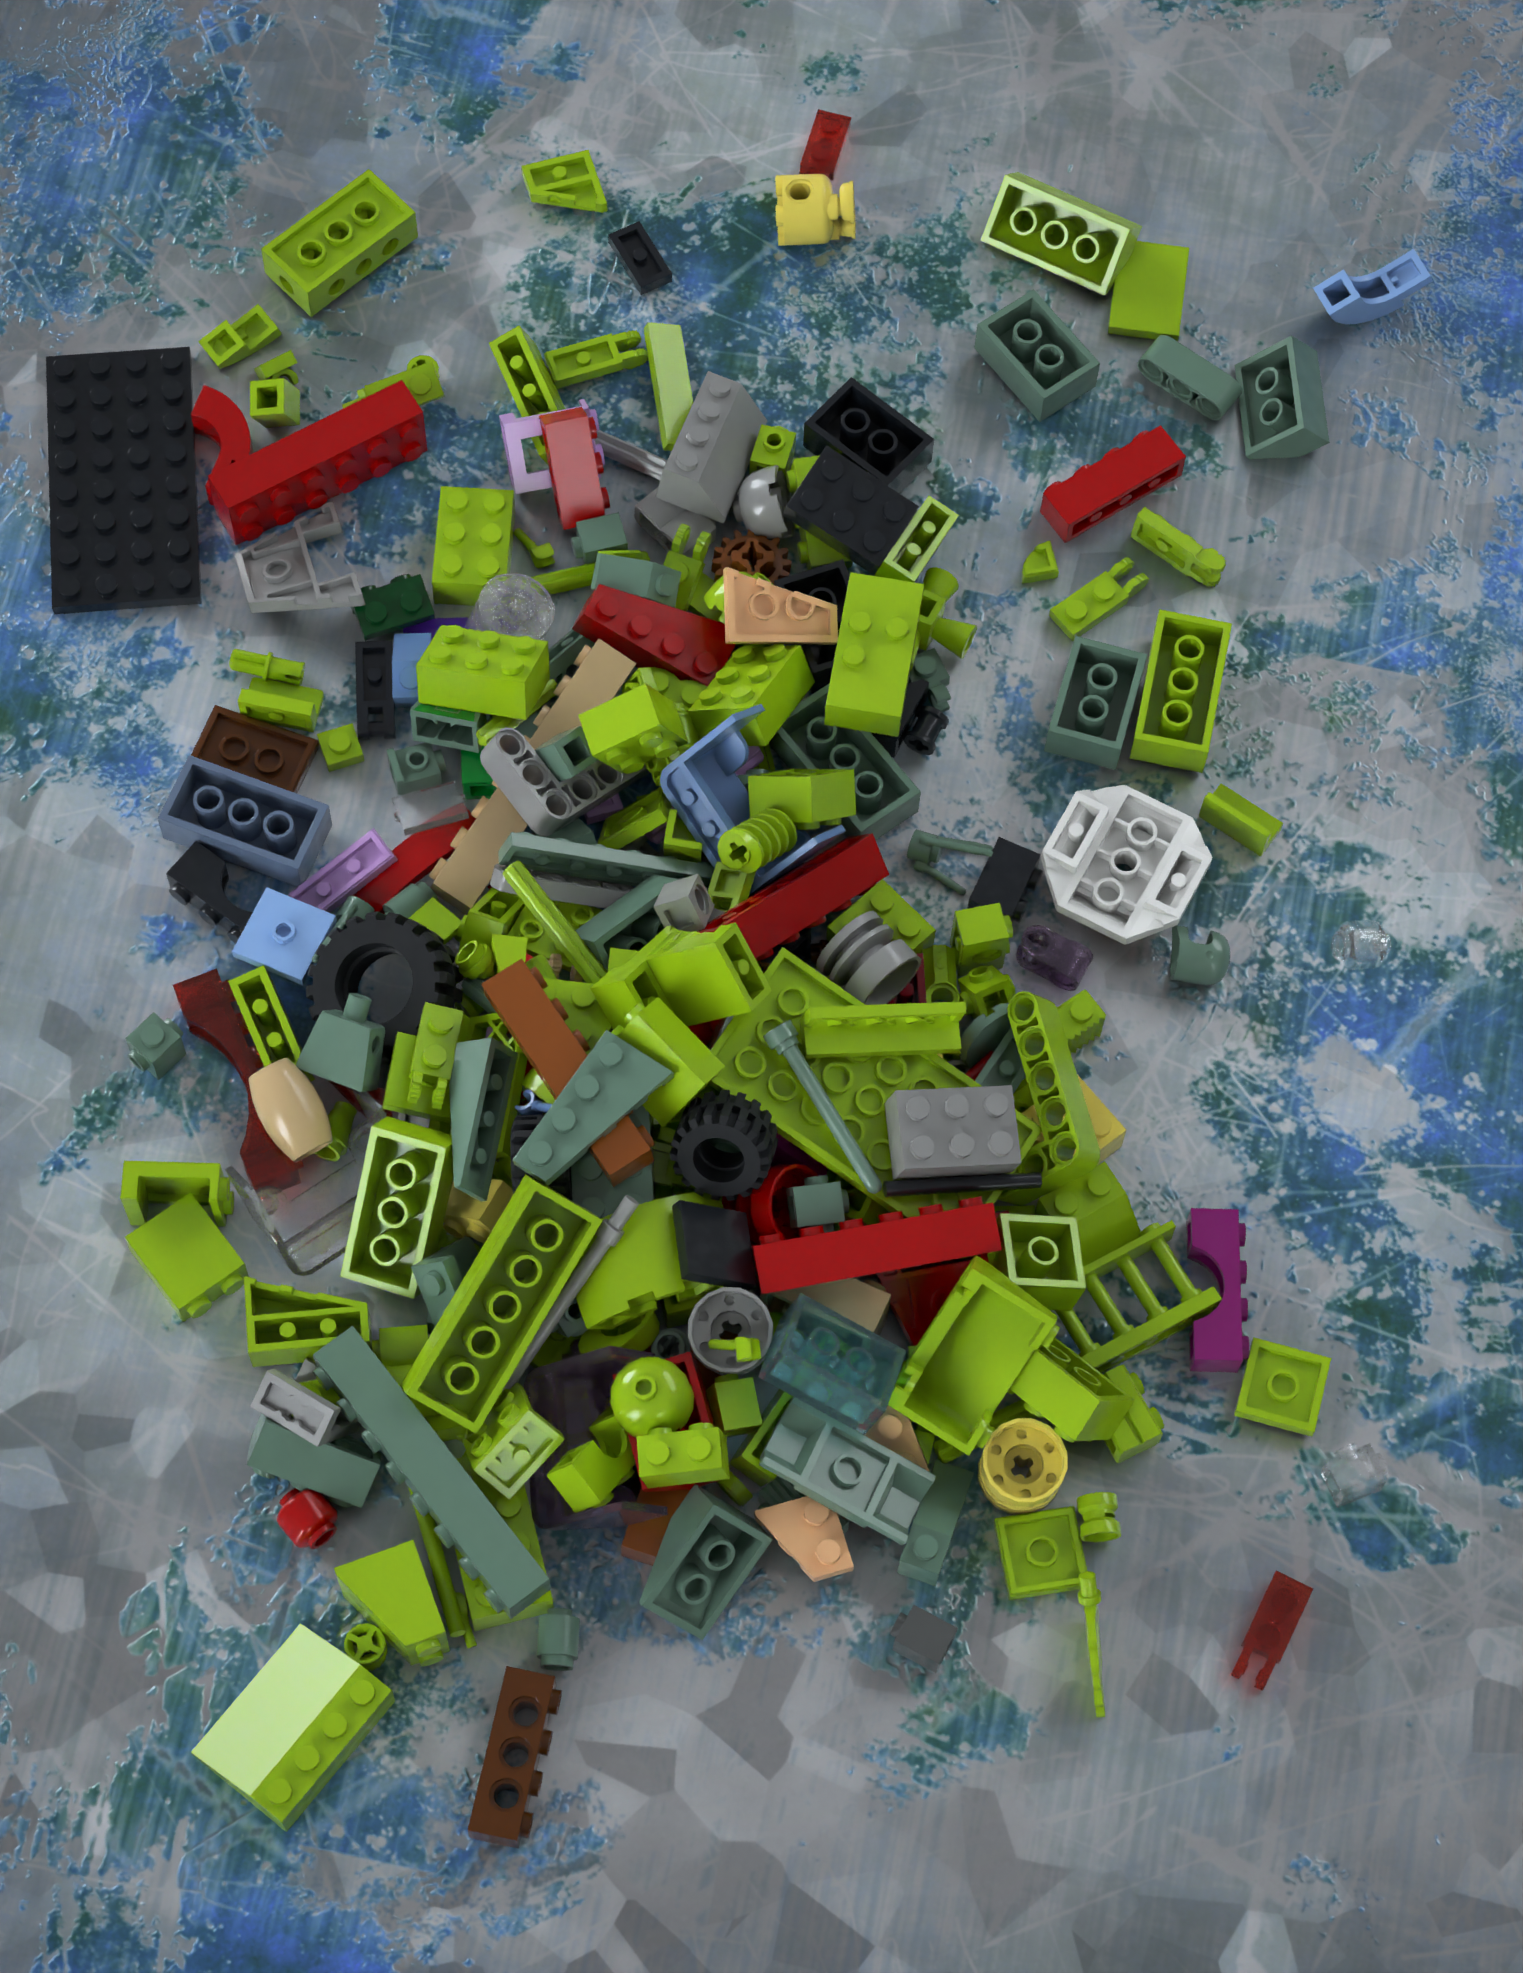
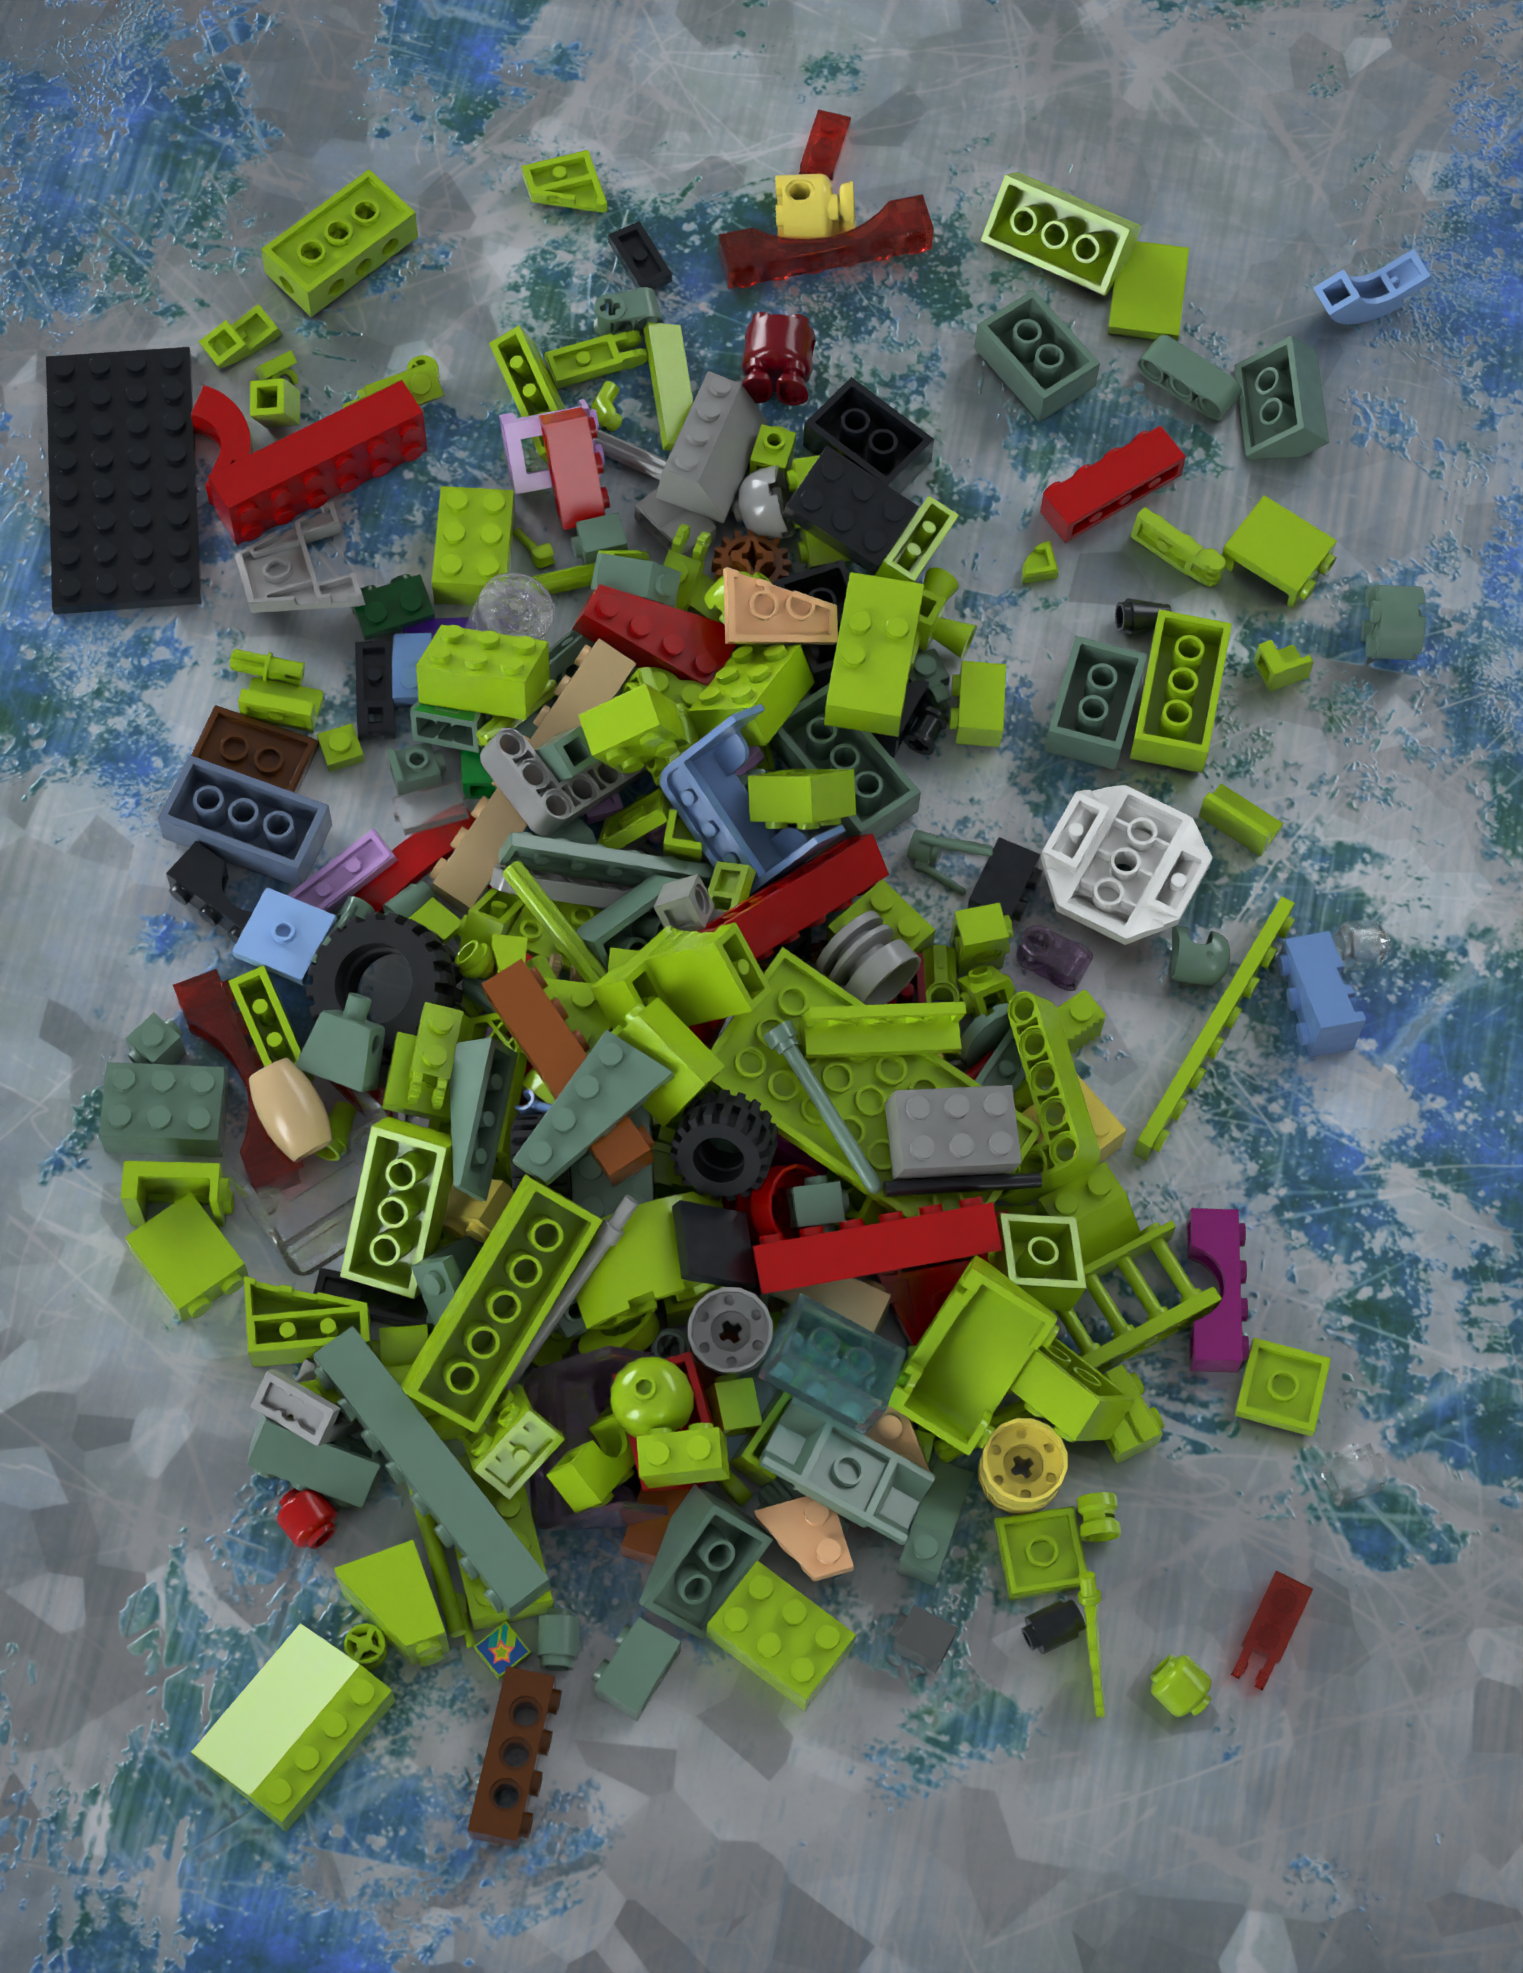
lime hand [708,1337,761,1362] -> none
lime piece [717,808,797,873] -> none
lime hinge [1049,557,1149,641] -> none
none -> sand green brick [99,1062,230,1157]
none -> black tile [313,1268,428,1327]
none -> tile [473,1621,532,1681]
none -> lime arm [591,381,622,432]
none -> sand green brick [592,1617,681,1721]
none -> sand green piece [594,287,664,337]
none -> lime brick [706,1560,856,1711]
none -> clear red arch [718,194,934,289]
none -> dark red piece [741,312,816,406]
none -> lime brick [949,661,1006,747]
none -> black brick [1021,1599,1086,1655]
none -> black cone [1115,598,1172,635]
none -> lime plate [1133,896,1296,1161]
none -> lime head [1150,1654,1212,1717]
none -> lime panel [1222,495,1337,608]
none -> lime panel [1253,640,1314,692]
none -> medium blue wedge [1277,931,1366,1058]
none -> sand green brick [1361,585,1426,660]

